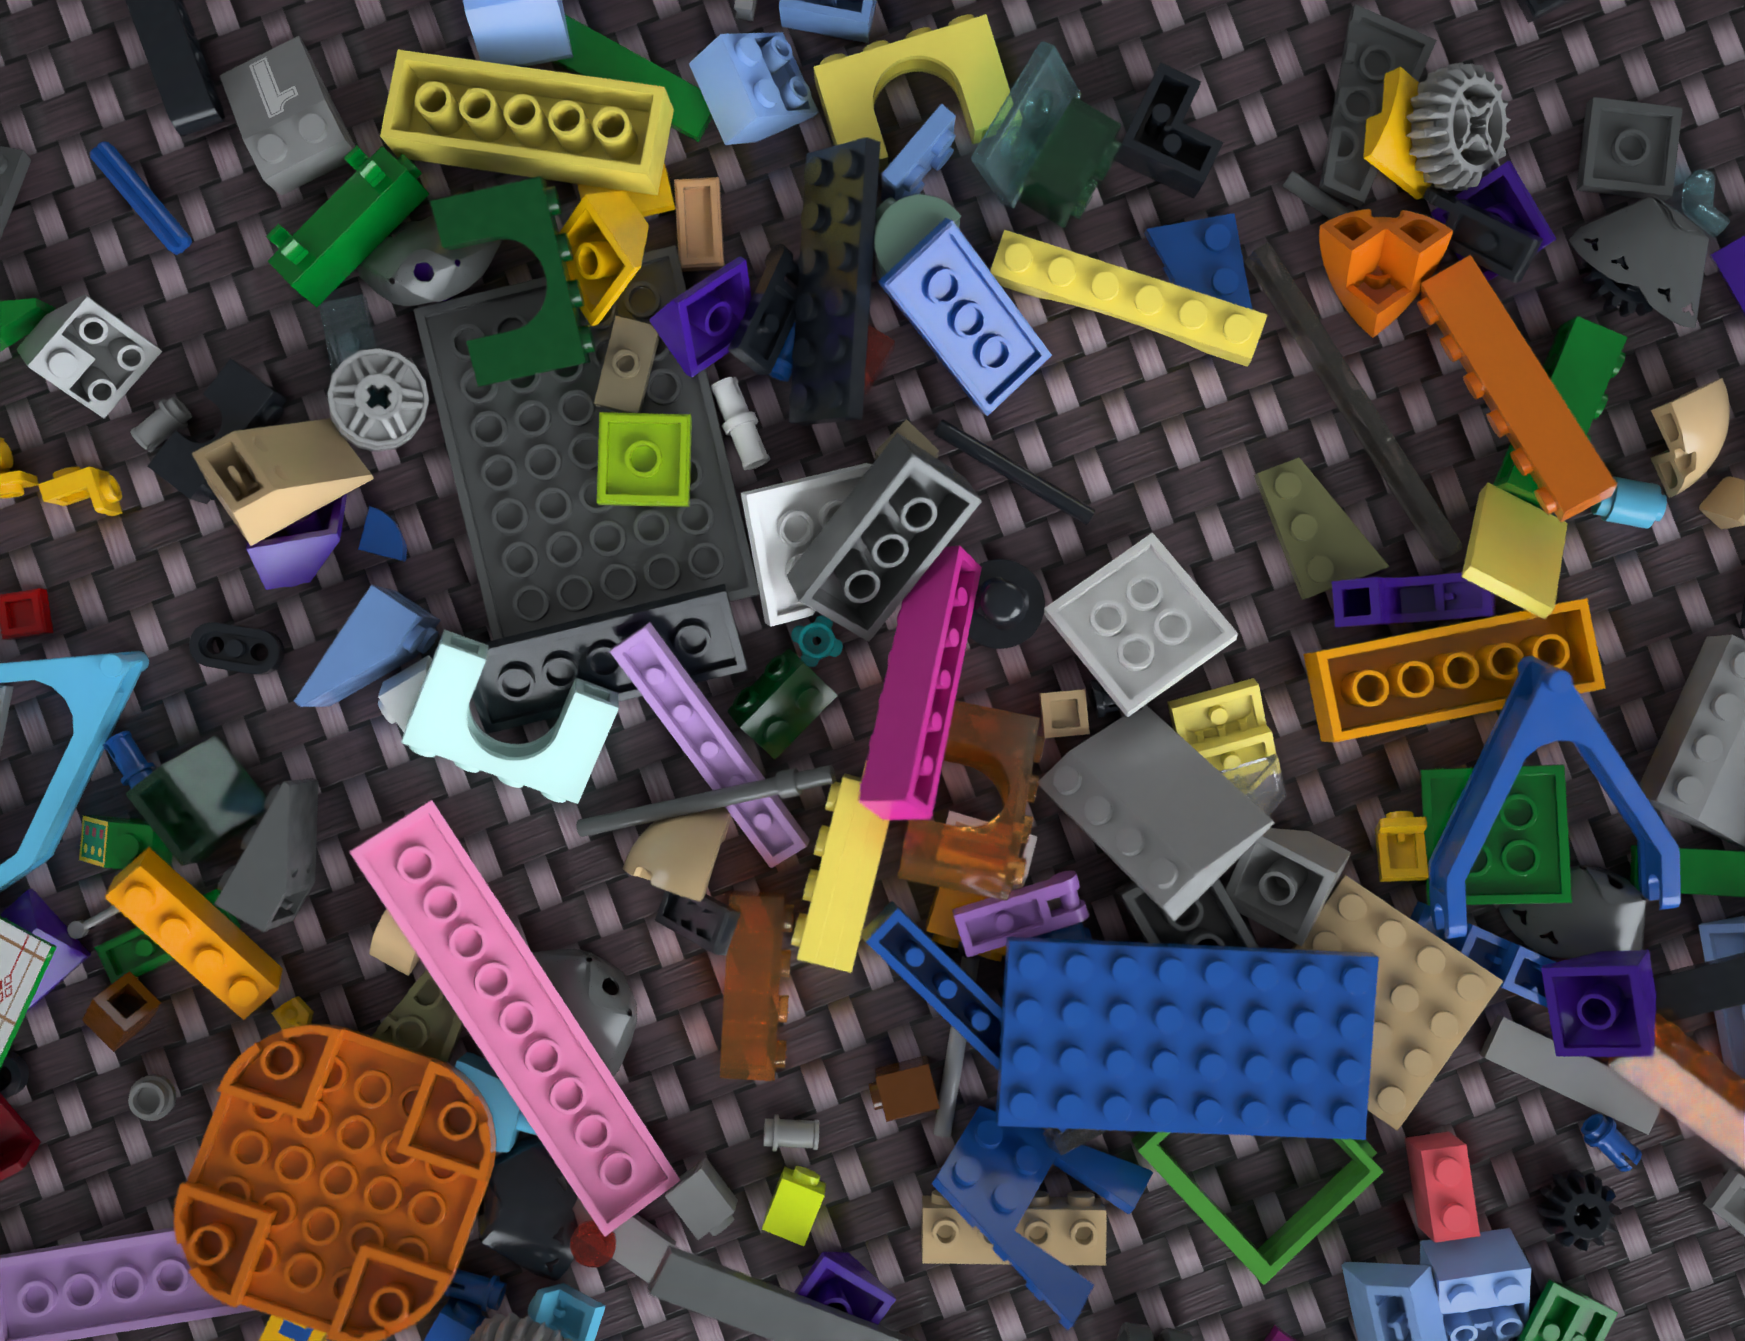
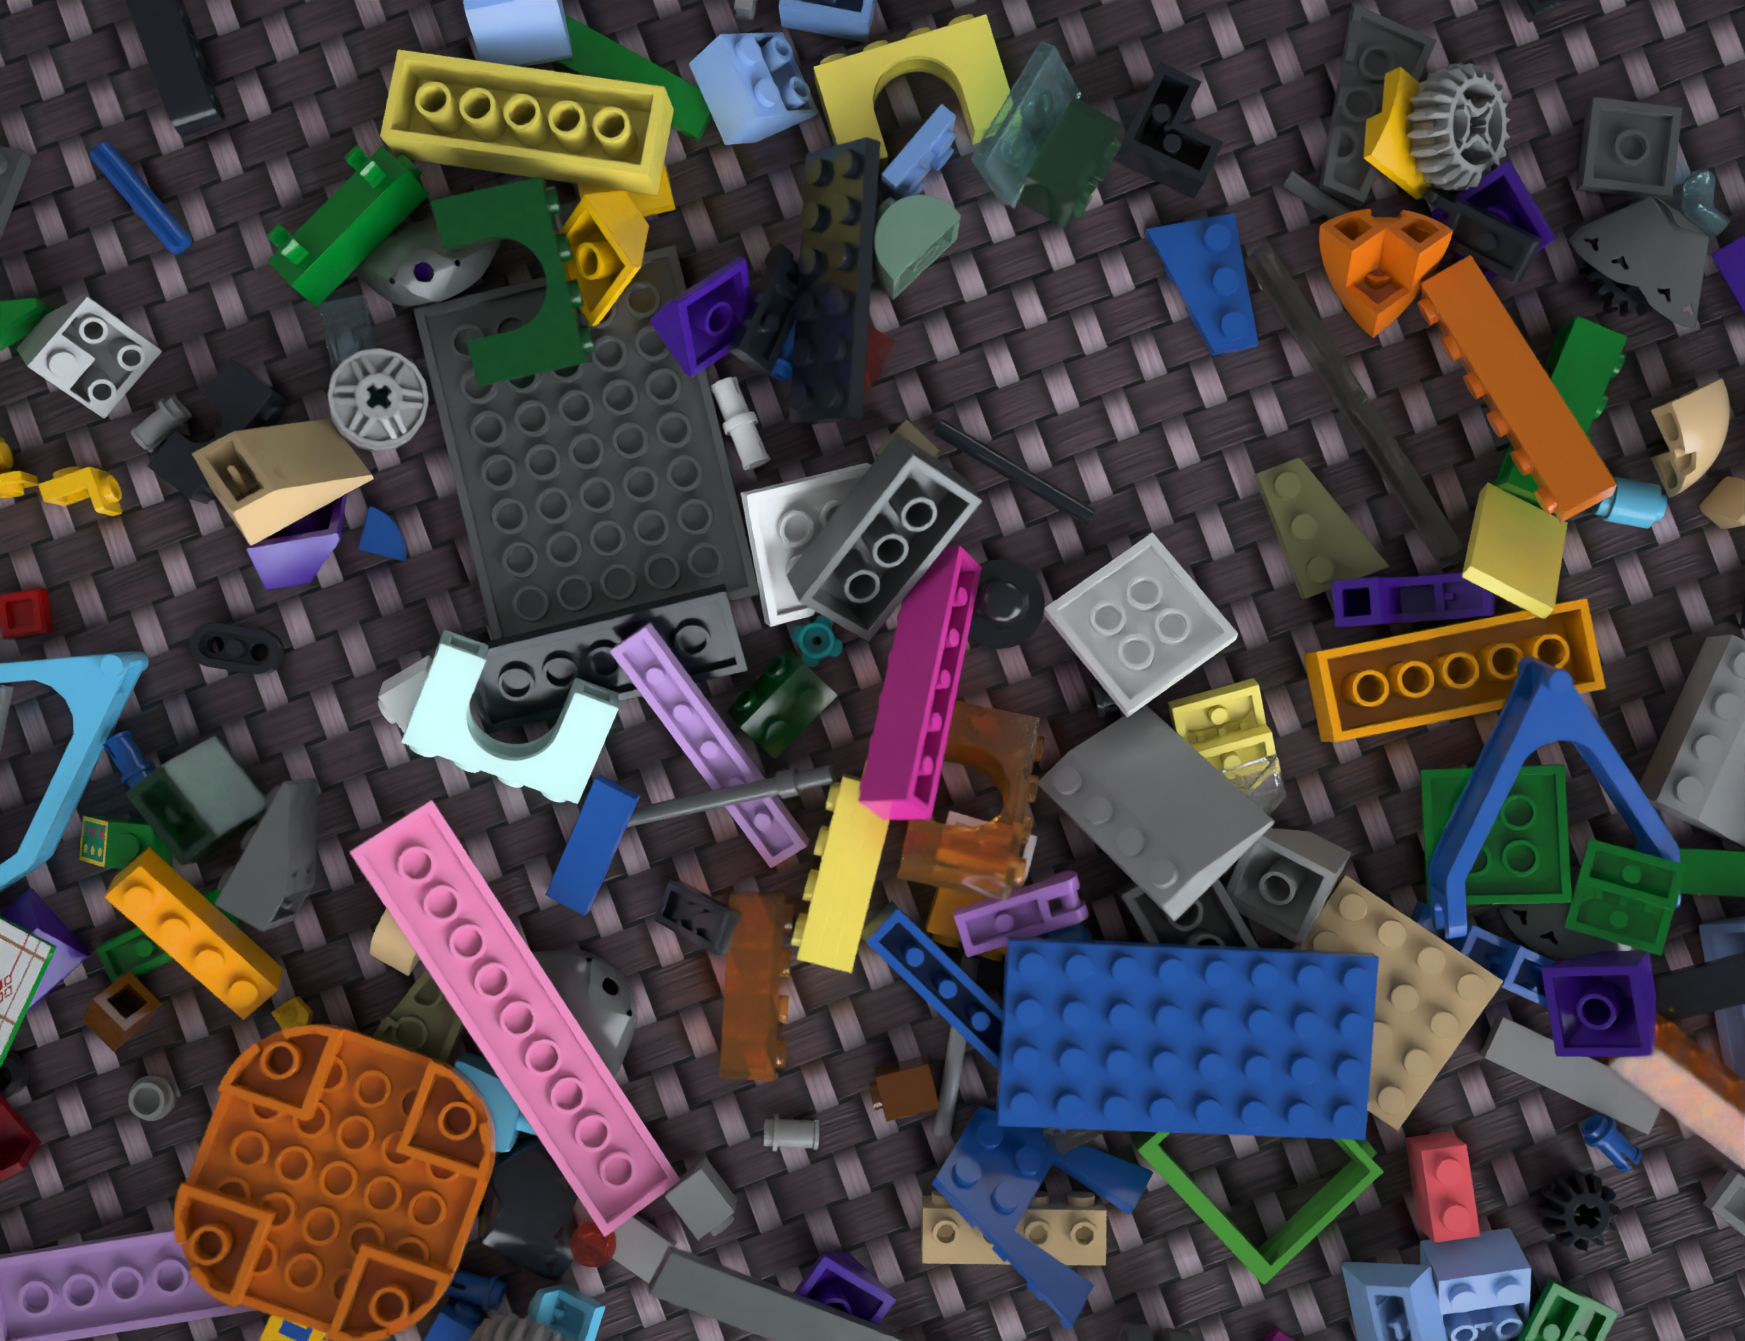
light grey hinge [67,905,120,939] -> none
light grey slope [219,36,355,196] -> none
medium blue slope [294,585,440,707] -> none
dark tan plate [594,316,660,413] -> none
lime plate [597,412,692,507] -> none
tan brick [623,807,732,901] -> none
light nougat tile [674,177,725,272] -> none
neon yellow brick [762,1166,826,1246] -> none
tile [878,218,1052,416] -> none
light yellow arch [990,230,1267,367] -> none
tan plate [1039,689,1090,738] -> none
yellow bracket [1375,811,1429,882] -> none
none -> blue tile [545,775,640,916]
none -> green slope [1564,838,1688,956]

